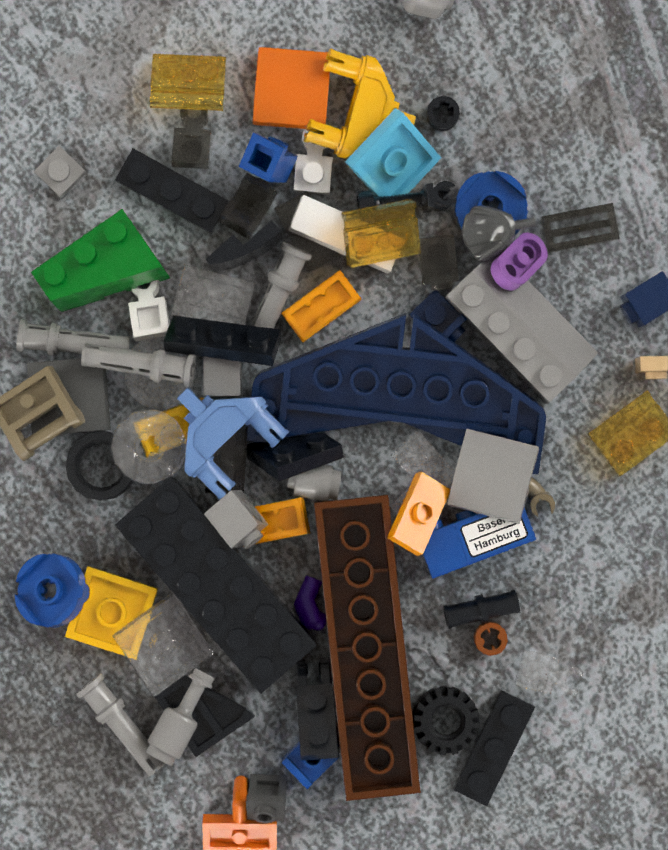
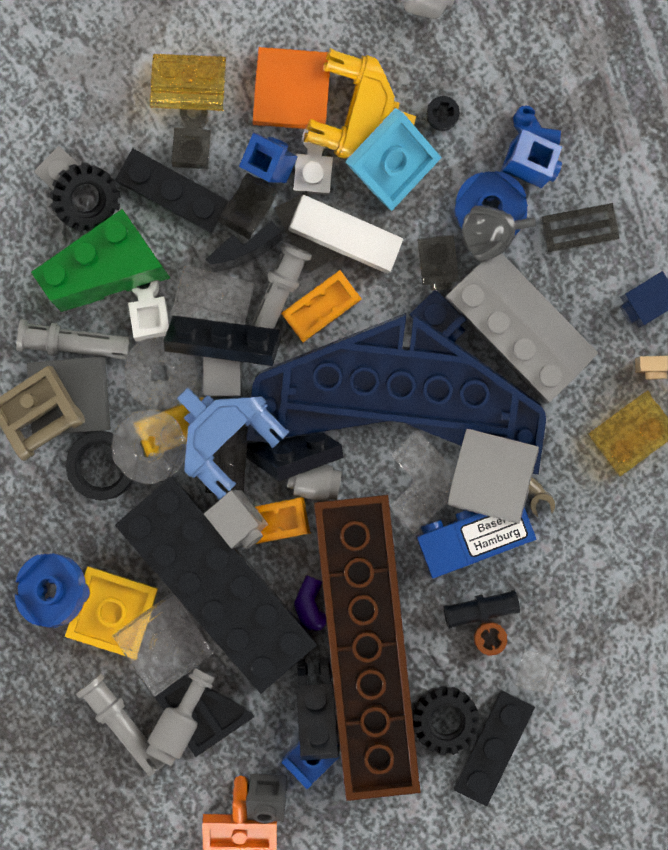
light grey pin [81,343,196,388] -> none
clear yellow plate [341,199,421,268] -> none
black bar [356,181,457,221] -> none
light orange plate [387,472,451,556] -> none
medium lavender plate [491,232,548,291] -> none
none -> black tyre [50,163,121,232]
none -> blue brick [500,129,562,188]
none -> blue arm [513,106,561,145]

